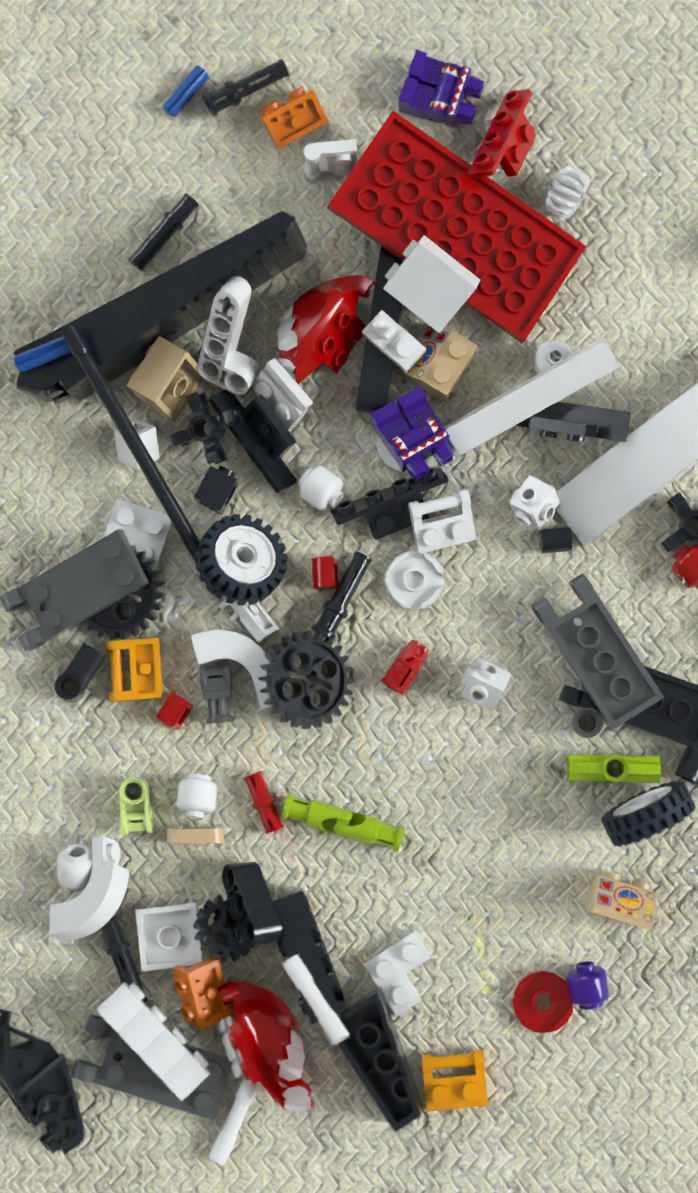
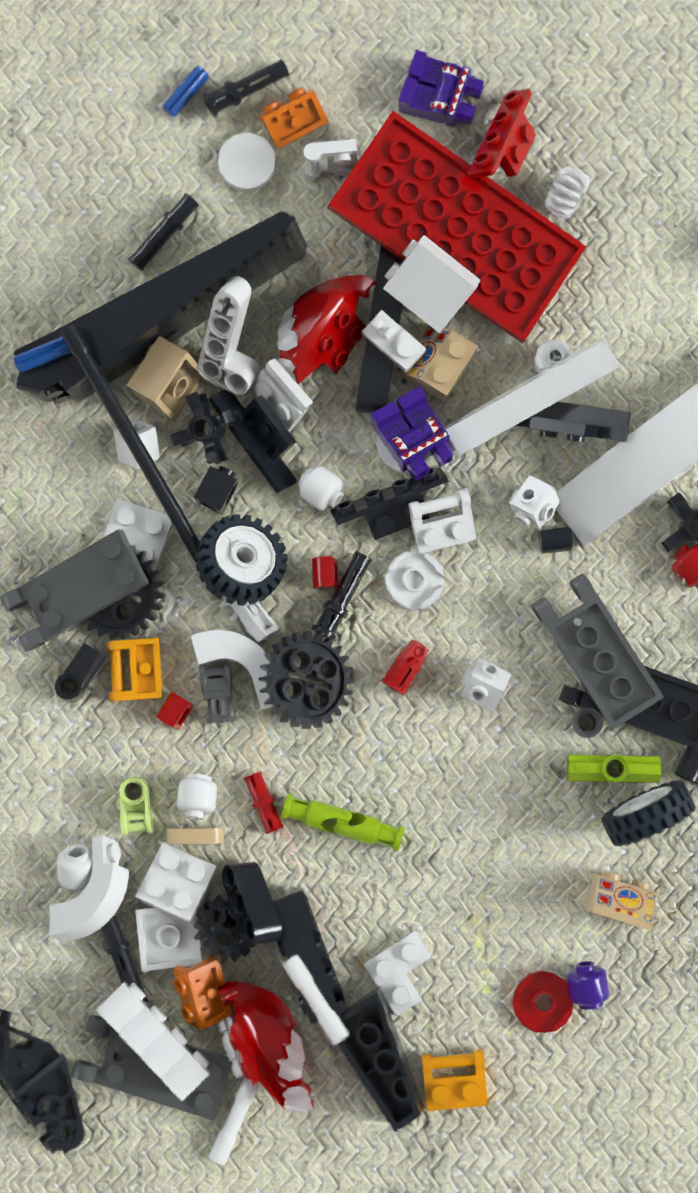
none -> white plate [135,842,218,924]
none -> white tile [218,132,276,192]

